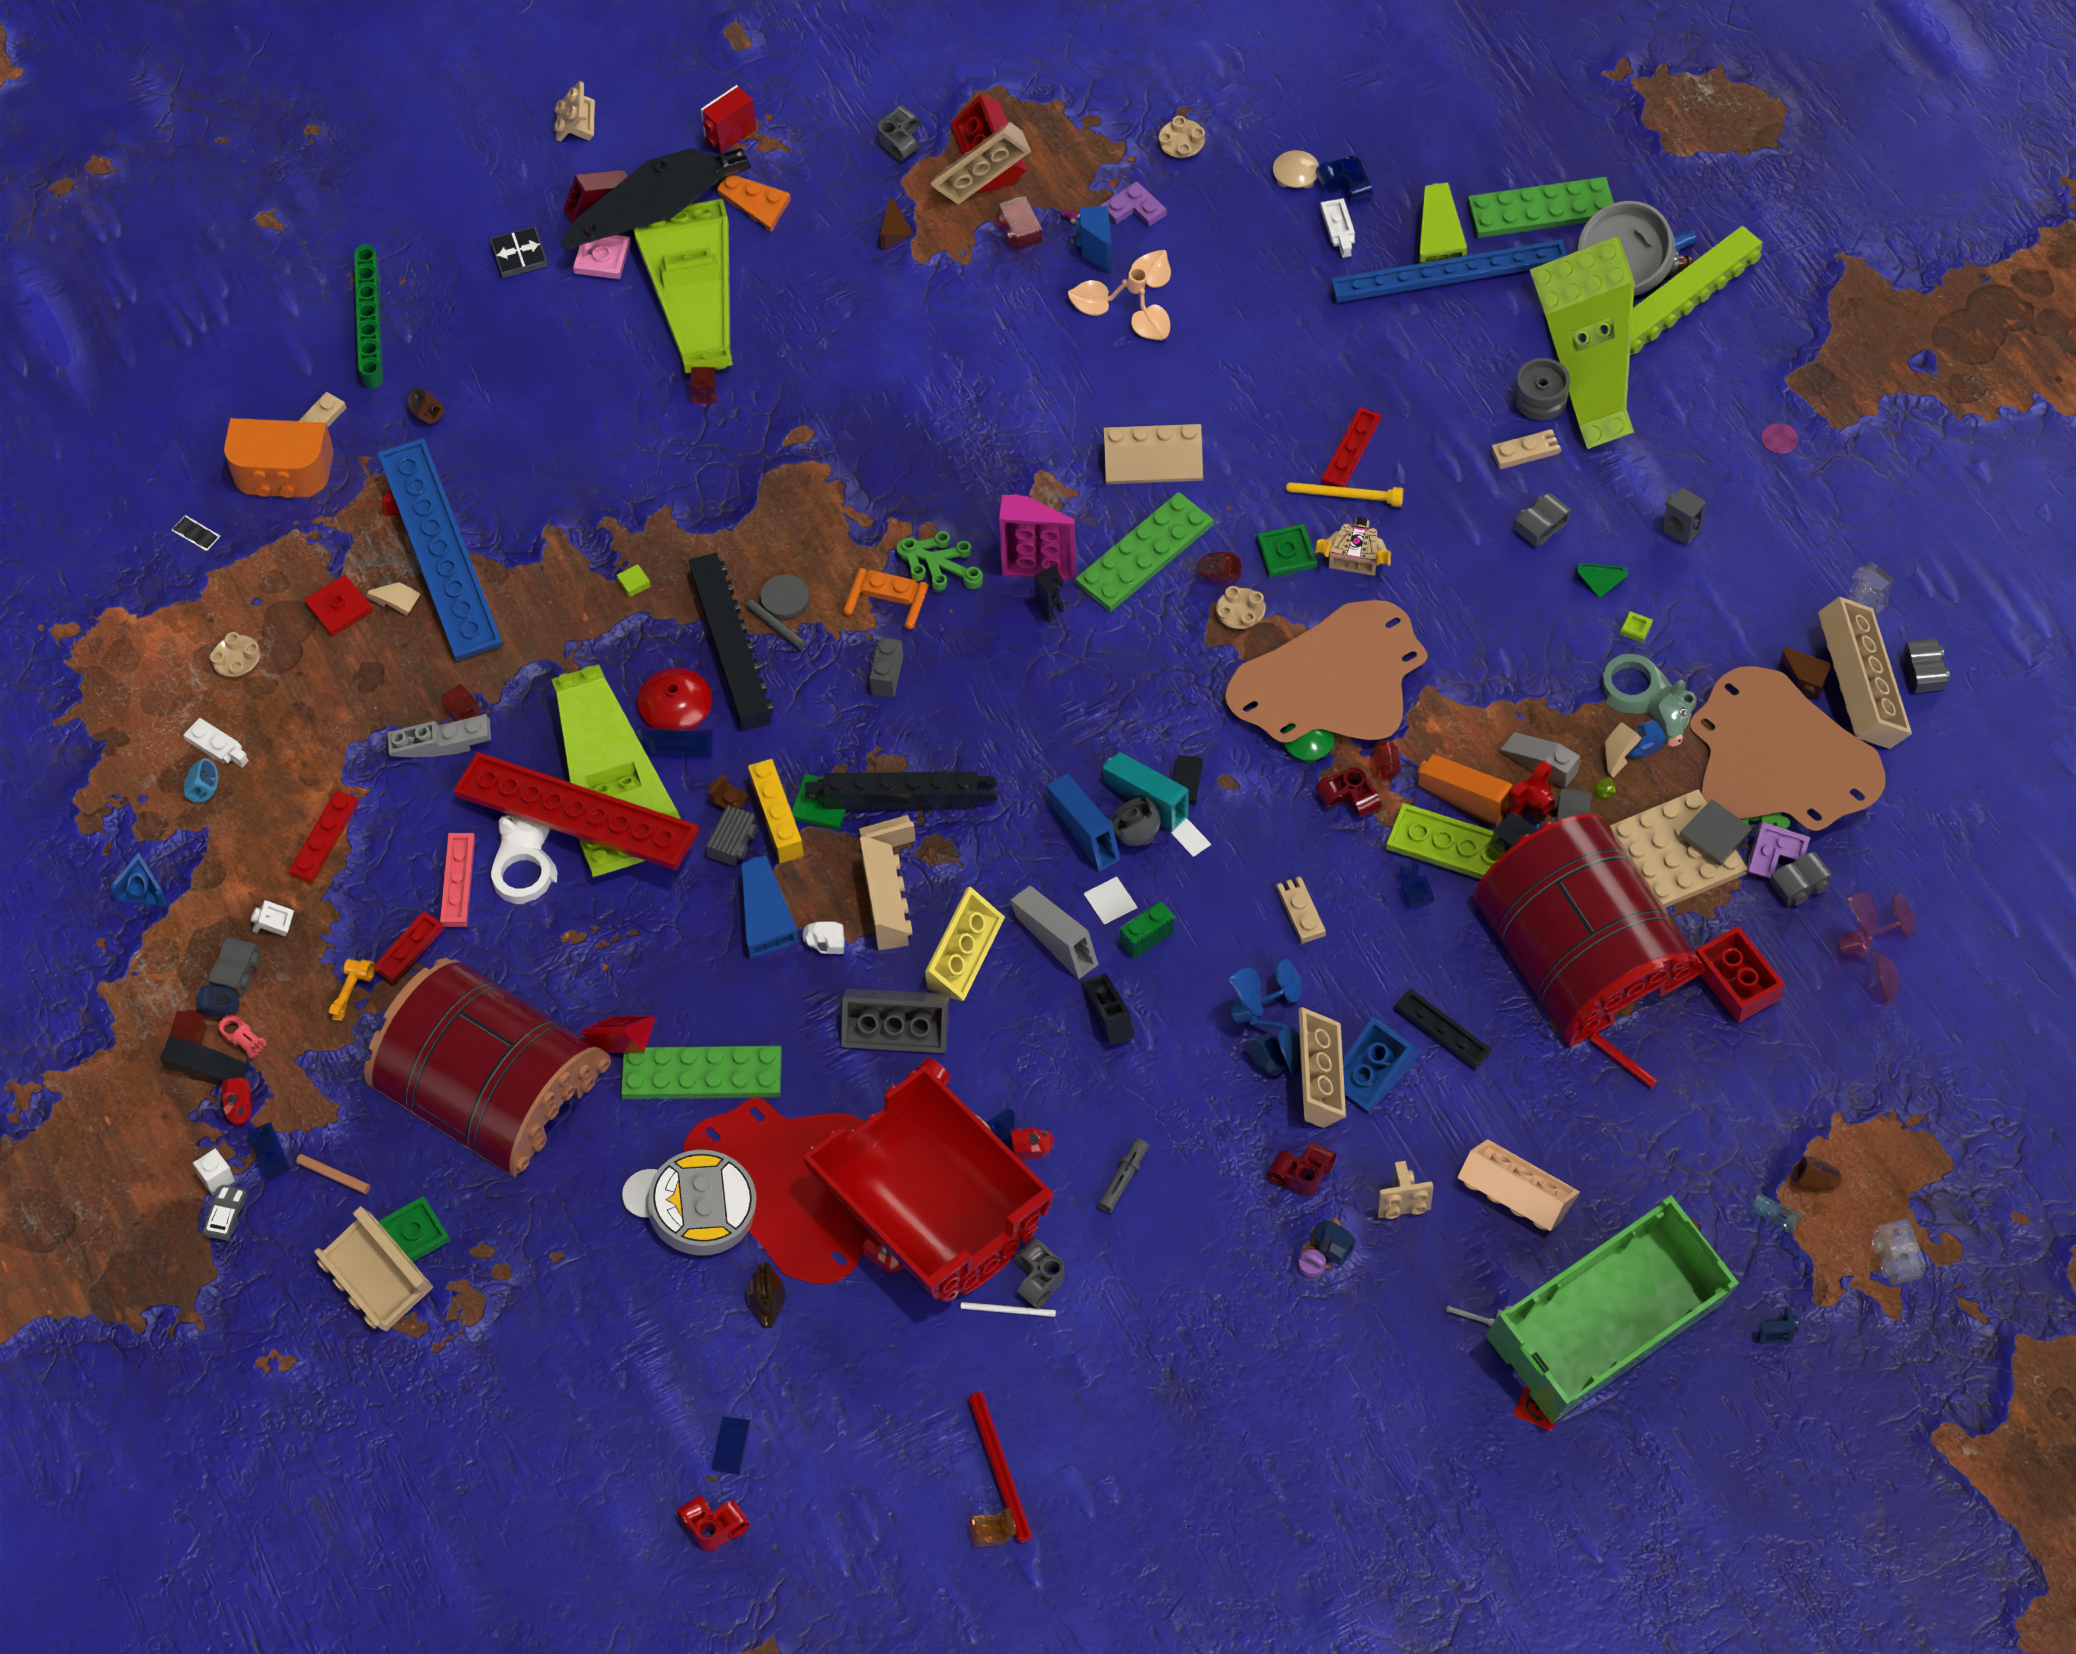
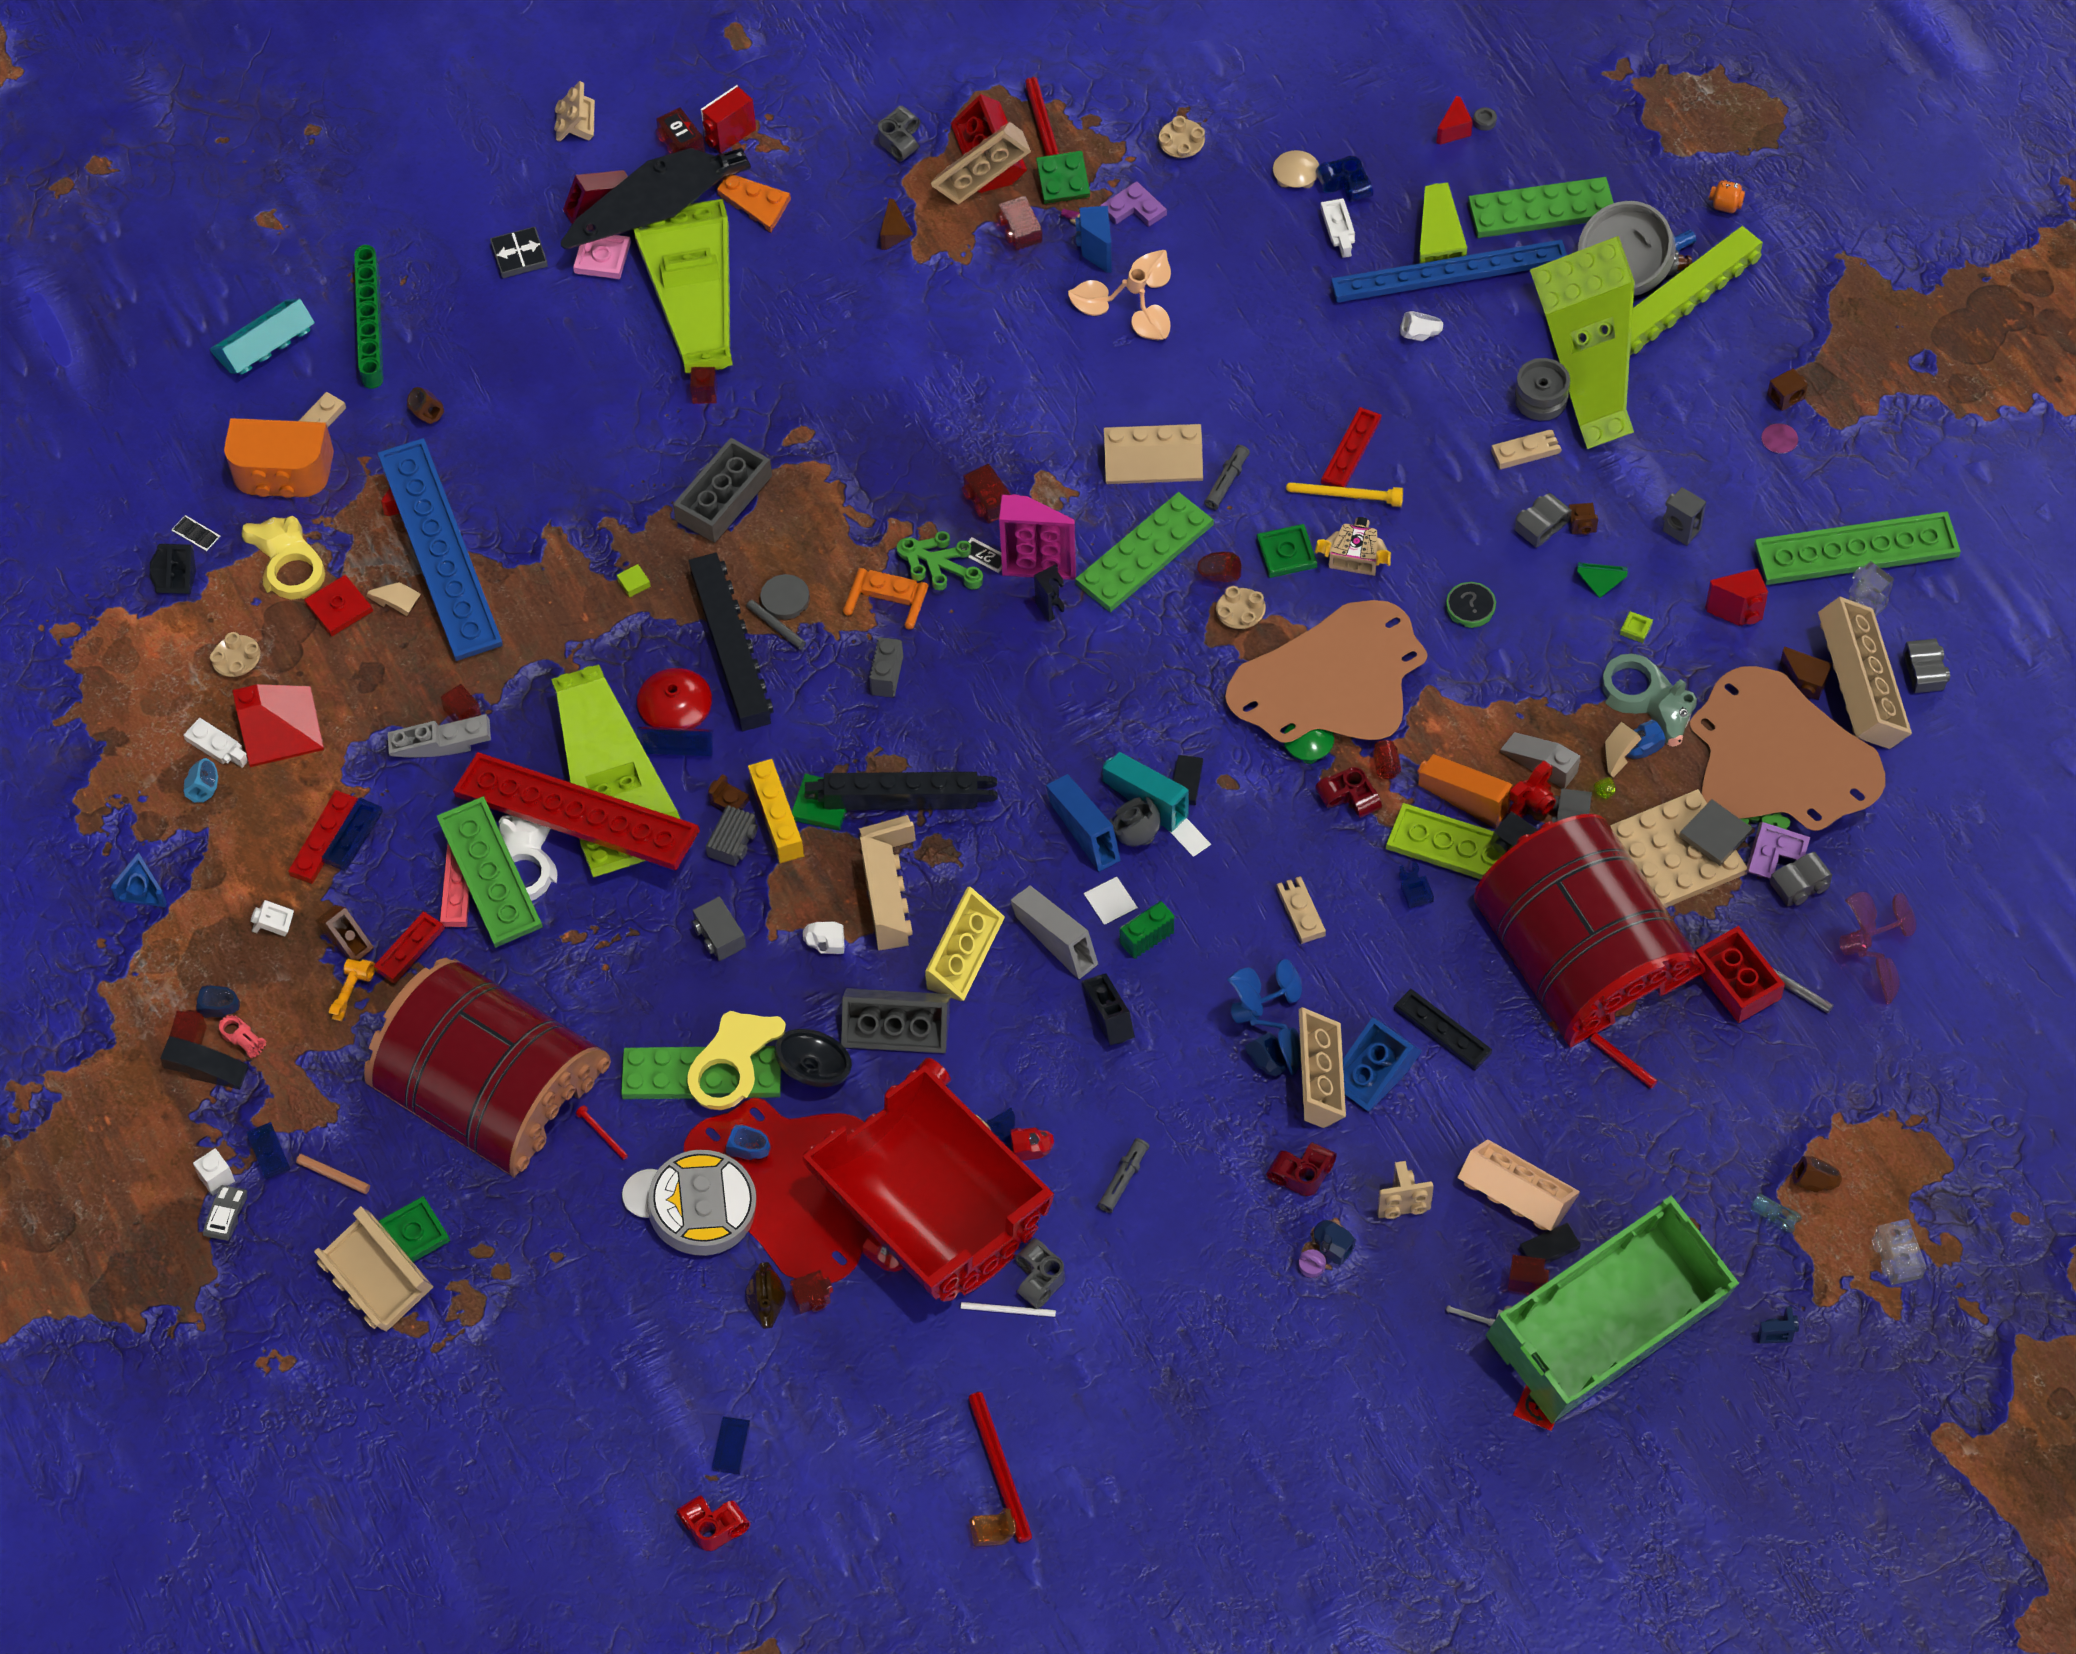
dark grey brick [209,937,262,997] -> none
red rock [221,1078,252,1126] -> none
red slope [582,1015,655,1053] -> none
blue slope [742,855,799,959] -> none
none -> black slope [149,544,196,594]
none -> slope [209,299,315,375]
none -> red slope [232,684,324,767]
none -> light yellow animal [241,516,325,600]
none -> reddish brown slope [315,905,374,961]
none -> clear blue plate [322,798,383,872]
none -> bright green plate [436,796,543,948]
none -> red piece [576,1105,628,1160]
none -> clear red brick [655,107,705,154]
none -> dark grey brick [673,438,772,543]
none -> light yellow animal [687,1011,786,1110]
none -> dark grey brick [691,896,746,961]
none -> rock [726,1125,771,1160]
none -> black dish [774,1029,852,1087]
none -> clear red brick [790,1270,834,1314]
none -> clear red brick [962,463,1011,524]
none -> sticker [962,538,1002,573]
none -> red axle [1025,77,1059,156]
none -> green plate [1036,151,1090,204]
none -> dark grey pin [1204,445,1250,510]
none -> white rock [1400,311,1443,341]
none -> red slope [1437,96,1473,145]
none -> black tile [1446,582,1496,628]
none -> dark grey tile [1473,107,1497,131]
none -> clear red brick [1508,1255,1549,1294]
none -> black tile [1519,1223,1581,1270]
none -> reddish brown bracket [1568,503,1598,535]
none -> red slope [1705,568,1768,626]
none -> orange head [1709,180,1745,213]
none -> bright green plate [1754,511,1961,585]
none -> reddish brown brick [1767,368,1808,411]
none -> flat silver bar [1772,967,1833,1014]

